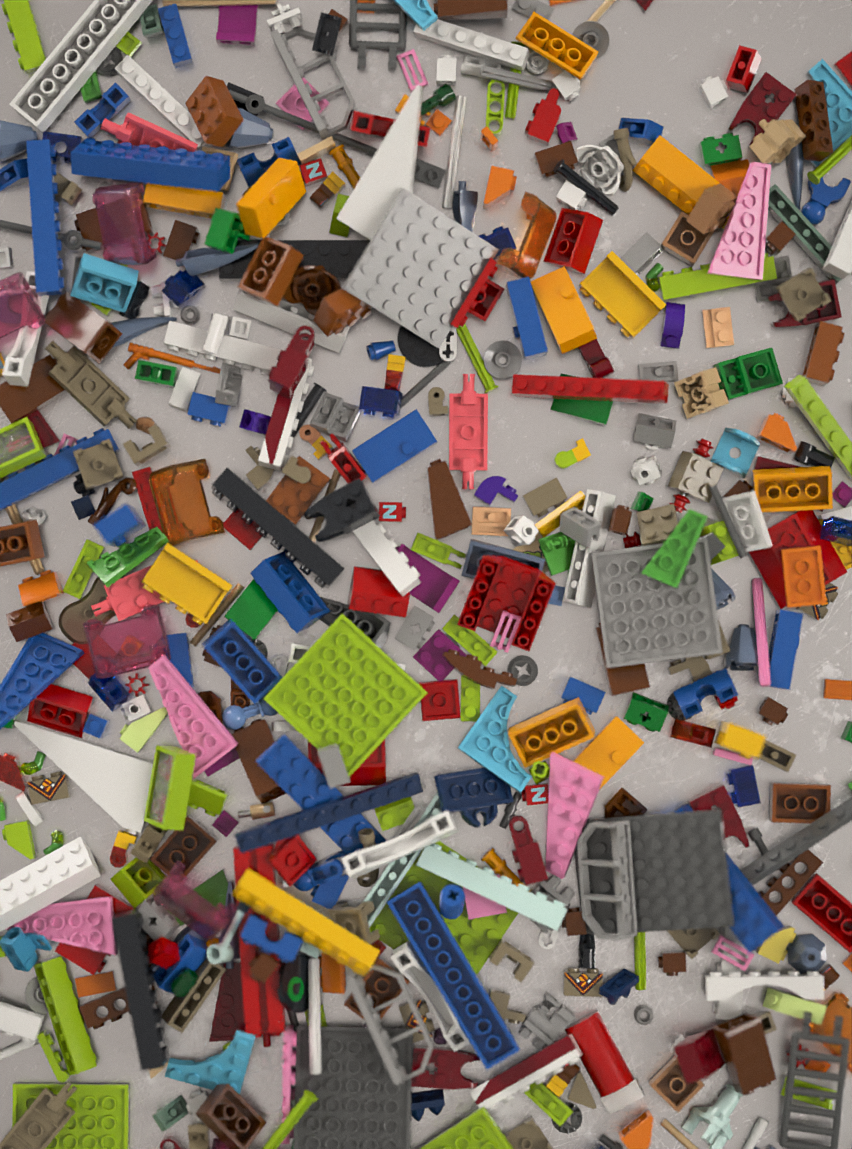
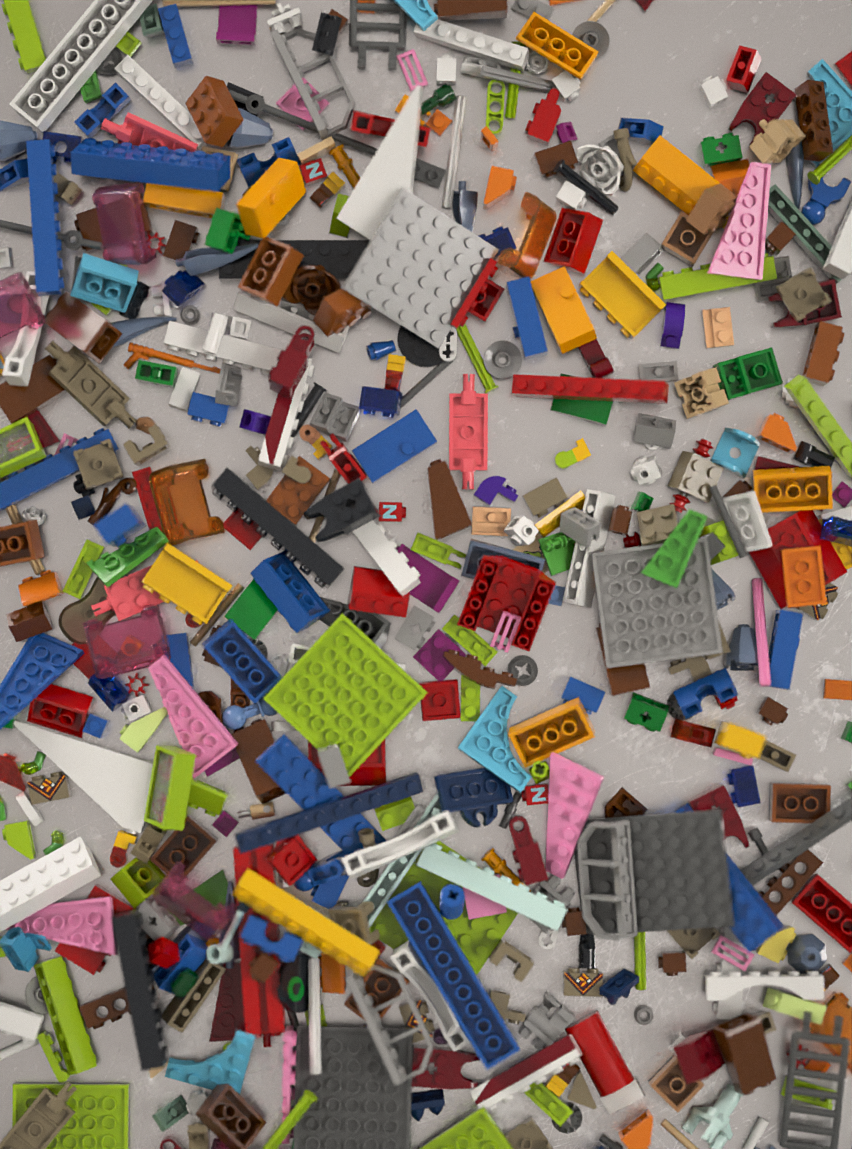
orange tile [75,971,117,998] -> none
dark tan leg [428,387,449,417] -> none
light orange brick [572,716,644,790] -> none

